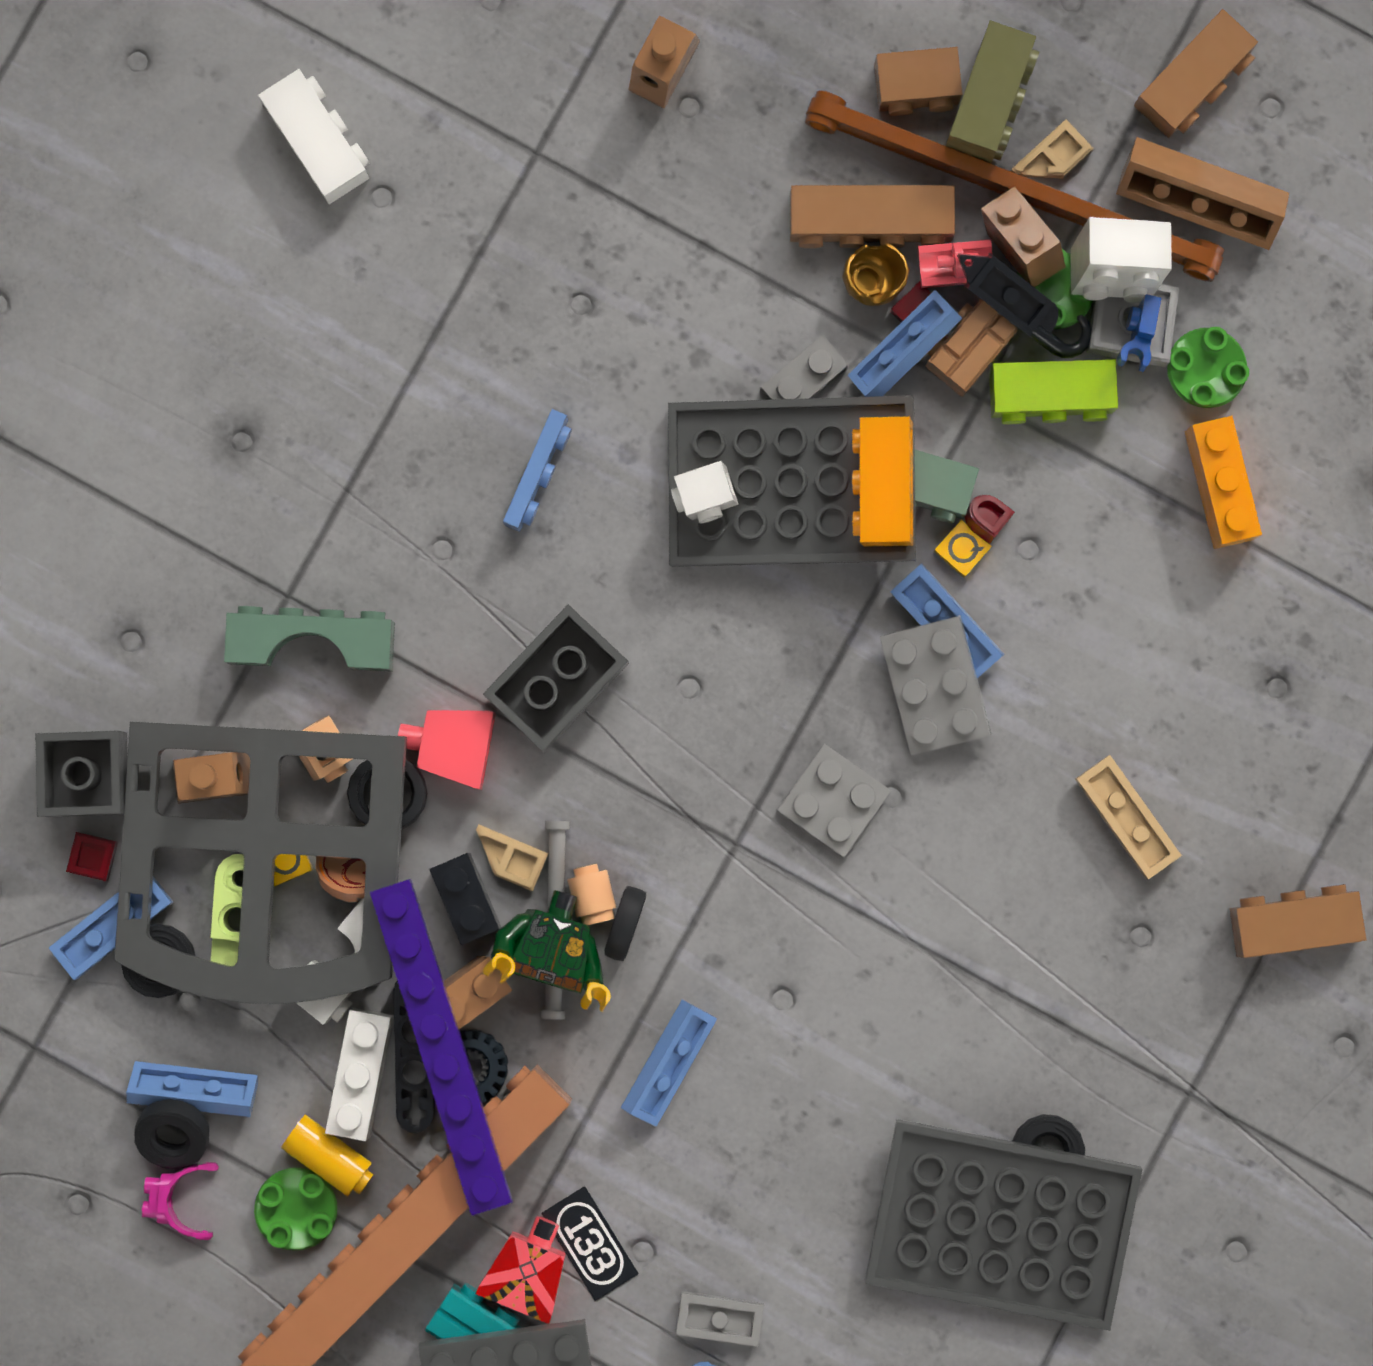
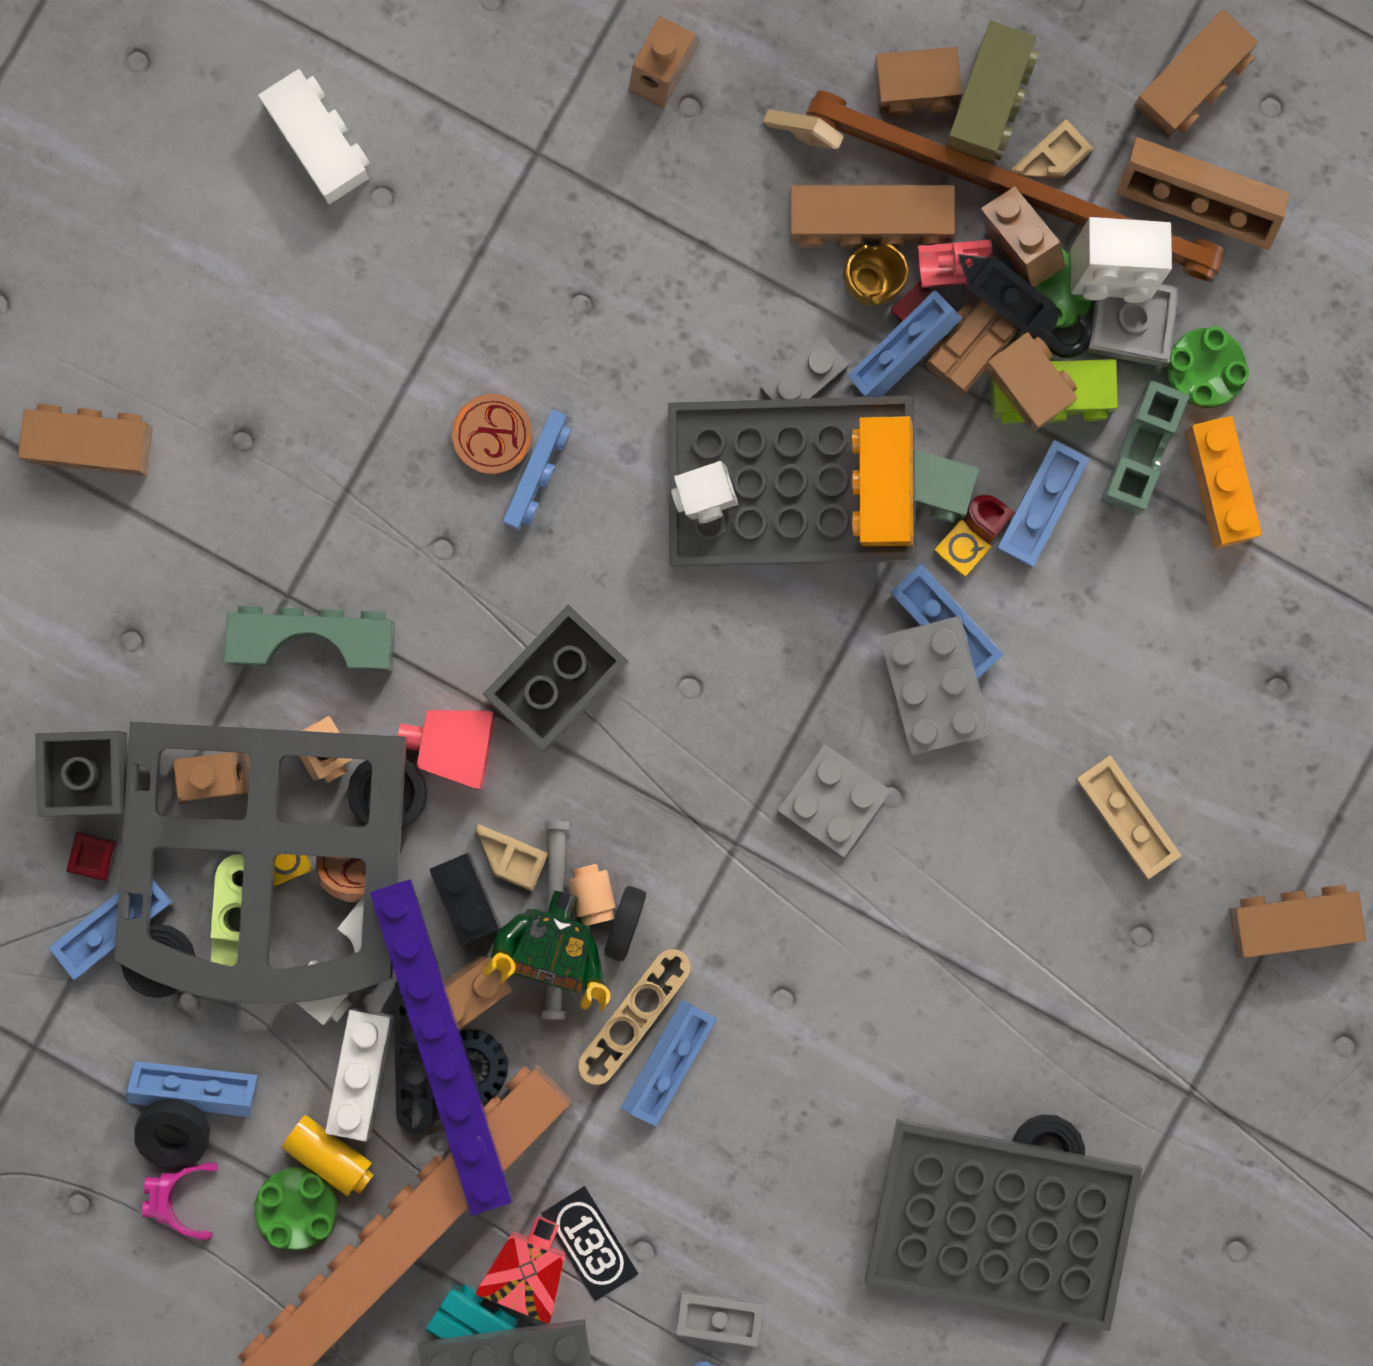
blue plate [1117,294,1162,372] -> none
none -> medium nougat brick [18,404,153,476]
none -> nougat tile [451,393,533,476]
none -> tan beam [578,949,690,1085]
none -> tan tile [763,109,844,150]
none -> medium nougat brick [984,332,1078,433]
none -> medium blue plate [996,440,1090,568]
none -> sand green arch [1100,380,1190,515]

